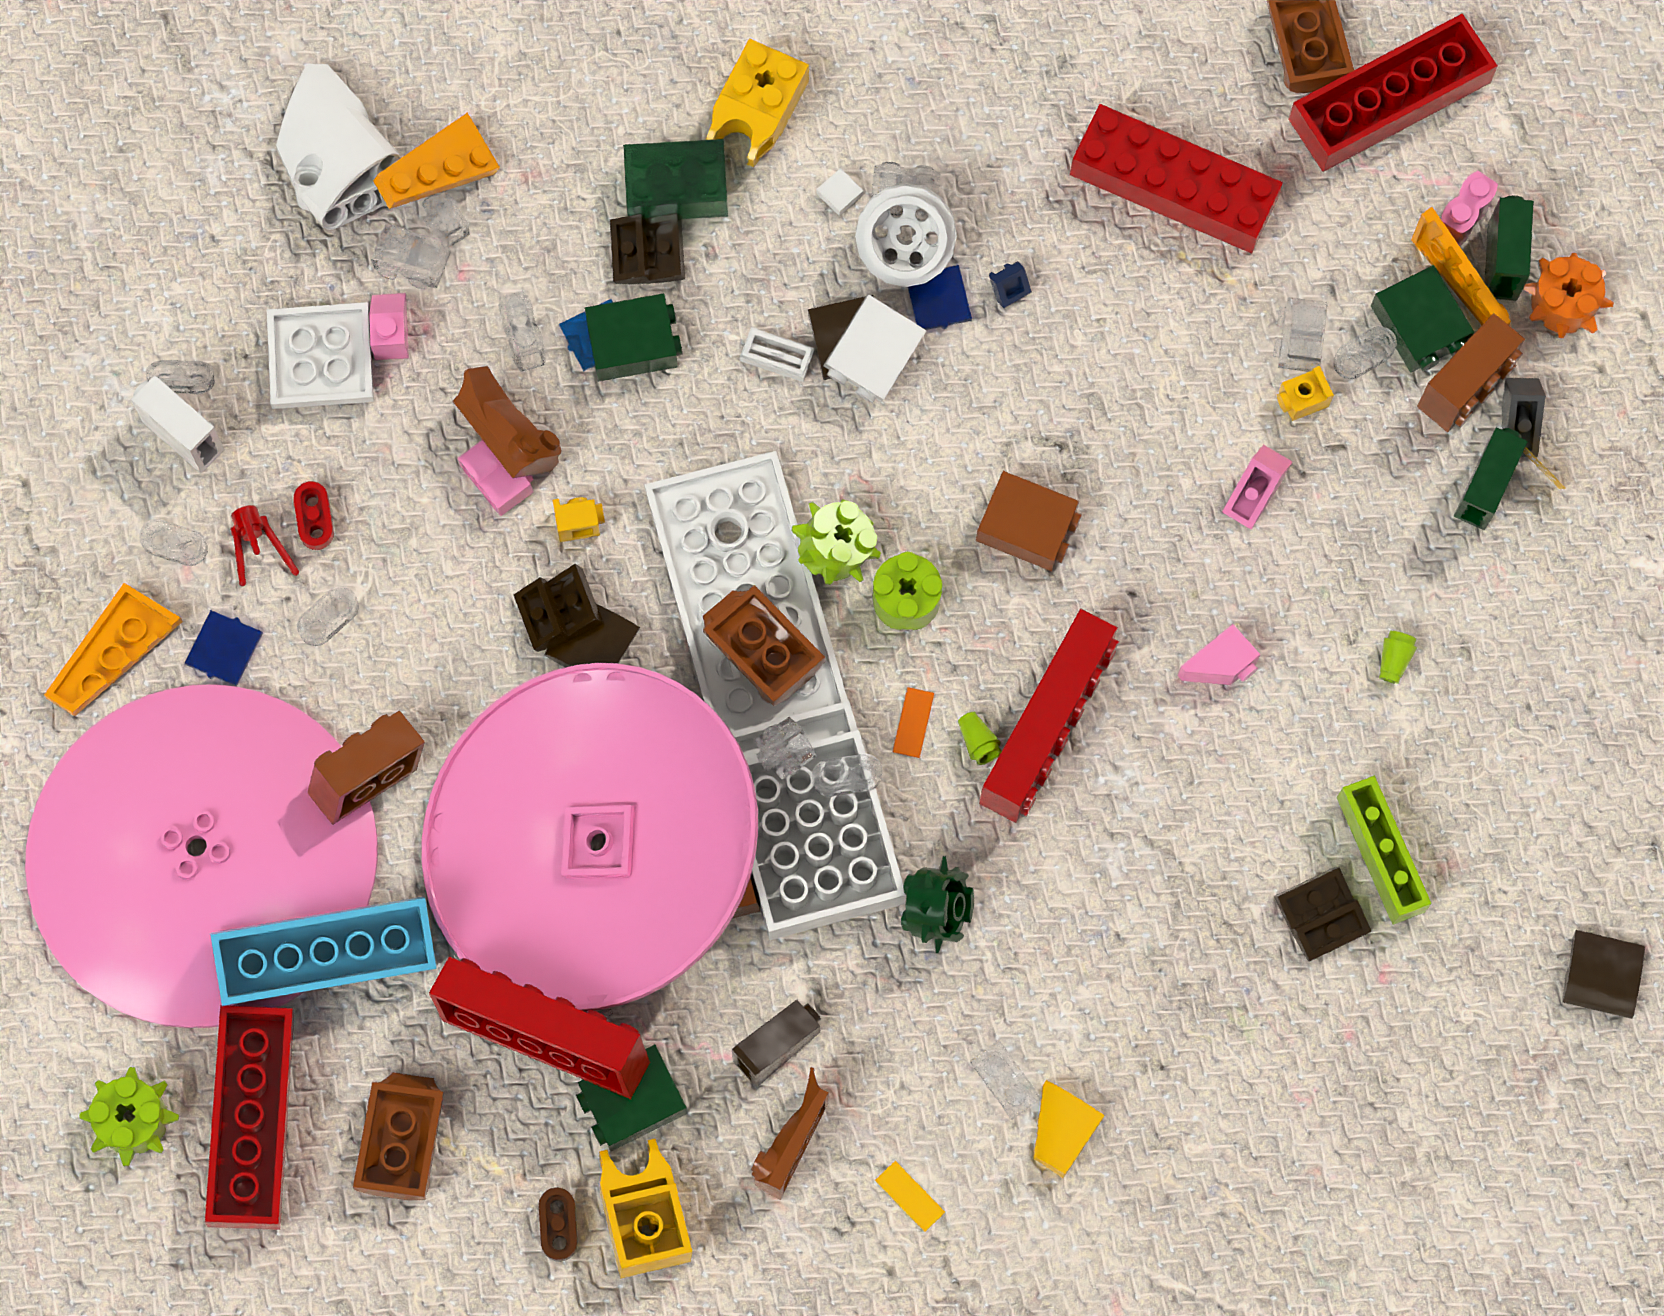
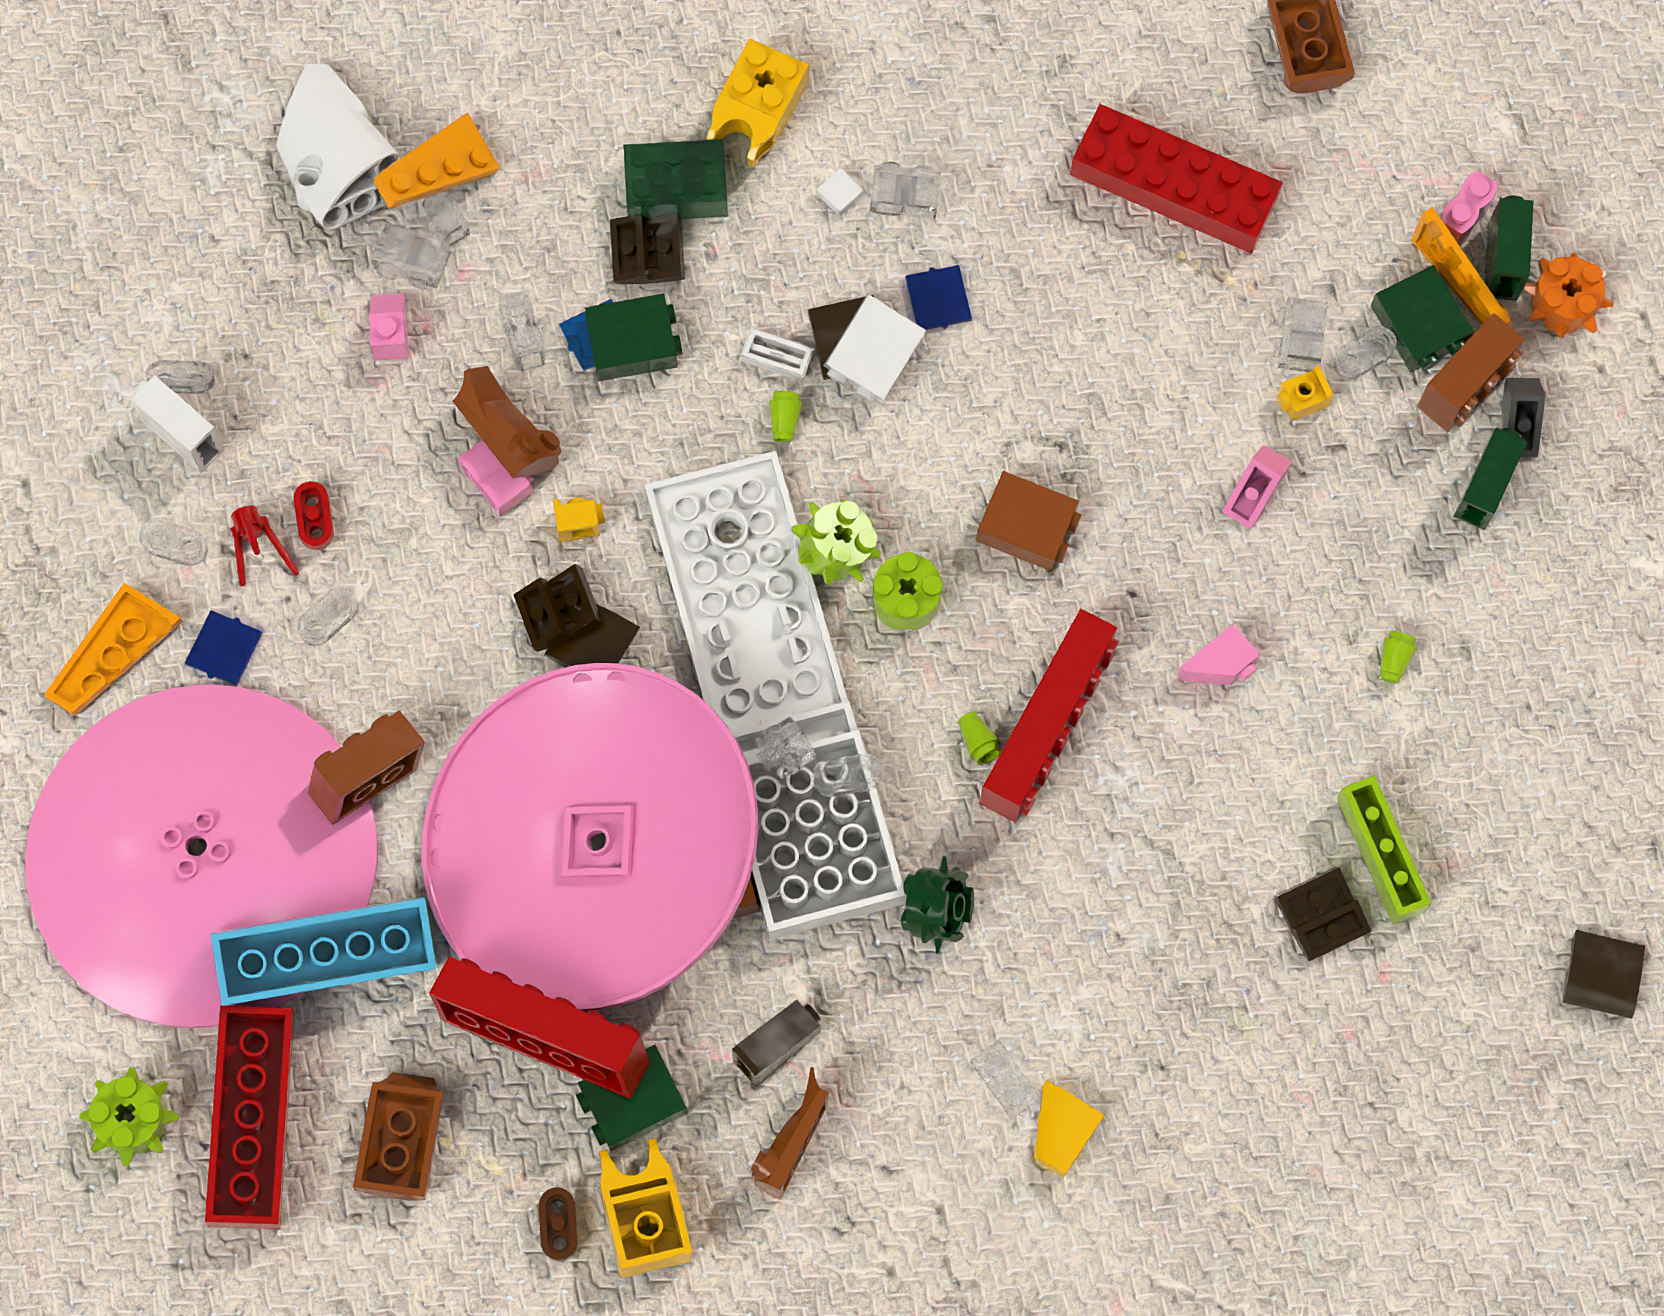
white plate [267,302,374,409] -> none
dark orange slope [702,585,825,706] -> none
white wheel [855,183,957,287] -> none
yellow sticker [875,1160,945,1232] -> none
orange sticker [893,687,934,758] -> none
dark blue tile [989,261,1032,308] -> none
red brick [1288,13,1498,172] -> none
yellow sticker [1523,447,1566,489] -> none
none -> lime cone [769,391,803,442]

